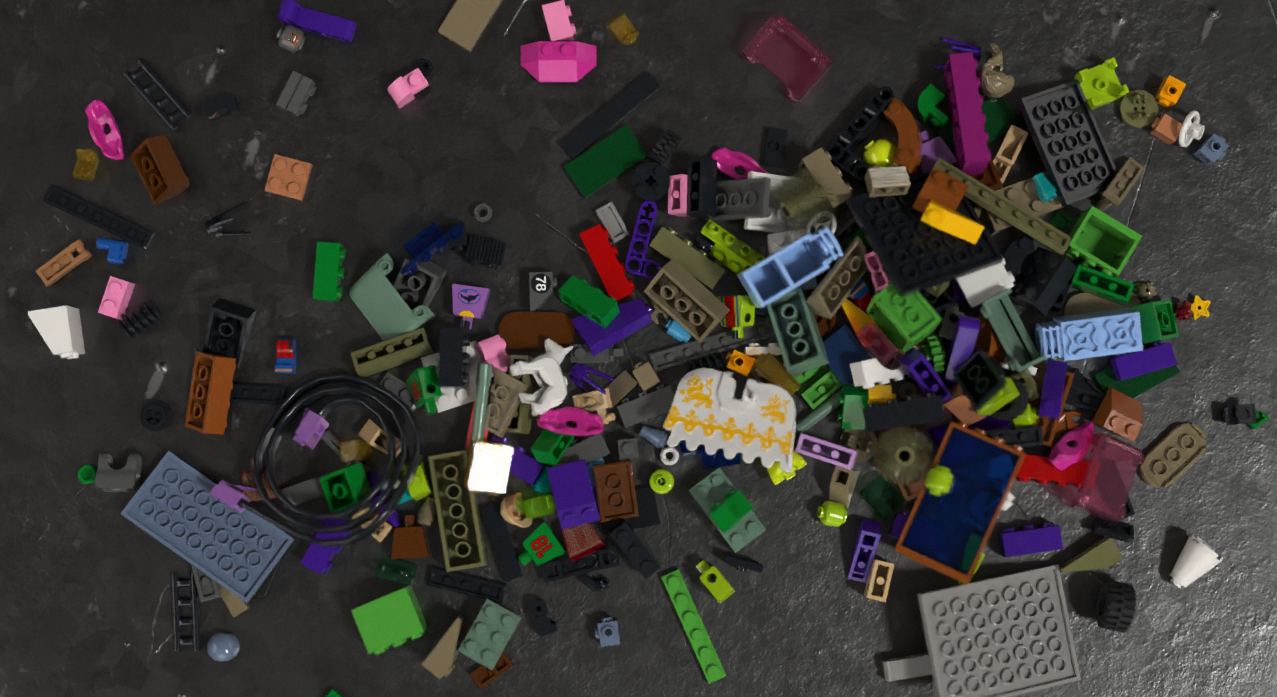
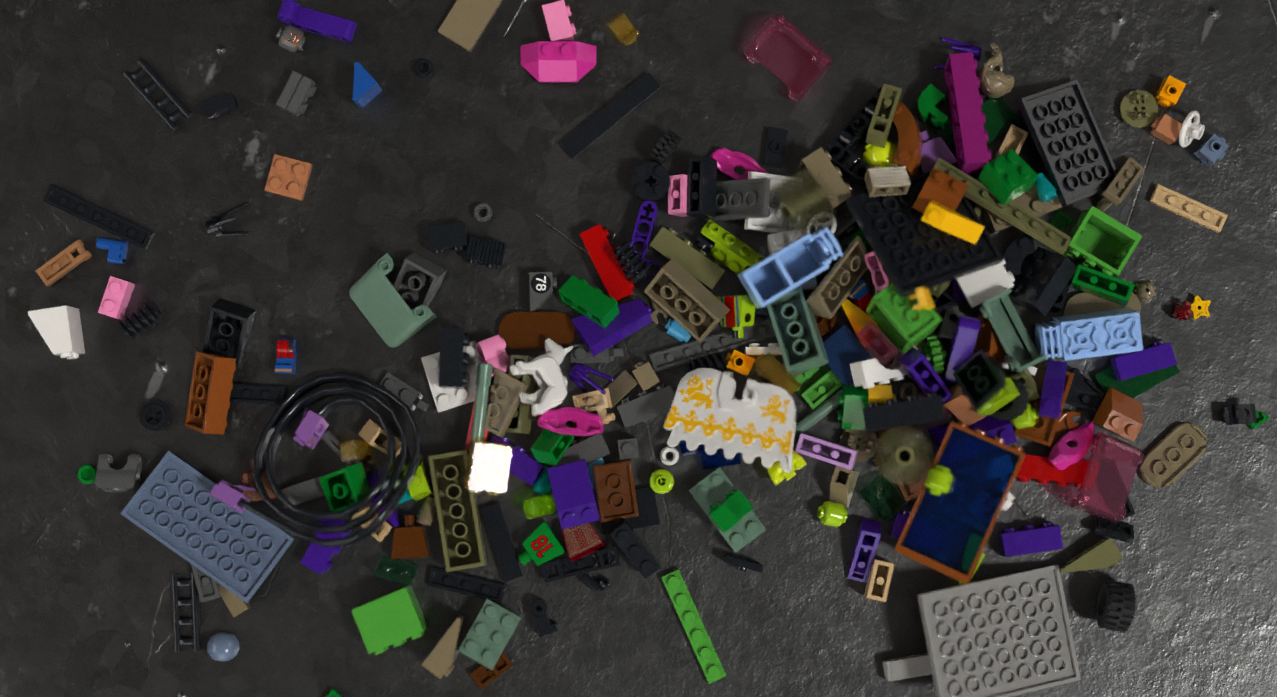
clear yellow bracket [72,149,99,181] -> none
dark pink piece [85,99,124,159] -> none
reddish brown slope [130,135,190,206] -> none
green brick [313,242,346,302] -> none
olive brick [351,327,434,378] -> none
bright pink brick [387,68,429,109] -> none
clear blue bracket [401,222,464,276] -> none
green torso [406,365,442,415] -> none
medium lavender torso [452,284,490,329] -> none
tan piece [500,492,533,528] -> none
dark green tile [564,124,648,198] -> none
sand blue brick [594,616,620,647] -> none
light grey tile [595,201,630,244] -> none
sand blue cone [639,425,669,449] -> none
lime torso [696,560,735,604] -> none
black tile [984,425,1043,451] -> none
lime panel [1074,57,1129,110] -> none
green slope [1132,299,1179,344] -> none
white cone [1170,533,1224,588] -> none
none -> blue slope [353,62,382,108]
none -> black piece [611,240,651,283]
none -> olive slope [866,84,902,148]
none -> yellow tile [909,287,935,310]
none -> green brick [978,149,1038,206]
none -> tan tile [1149,184,1228,233]

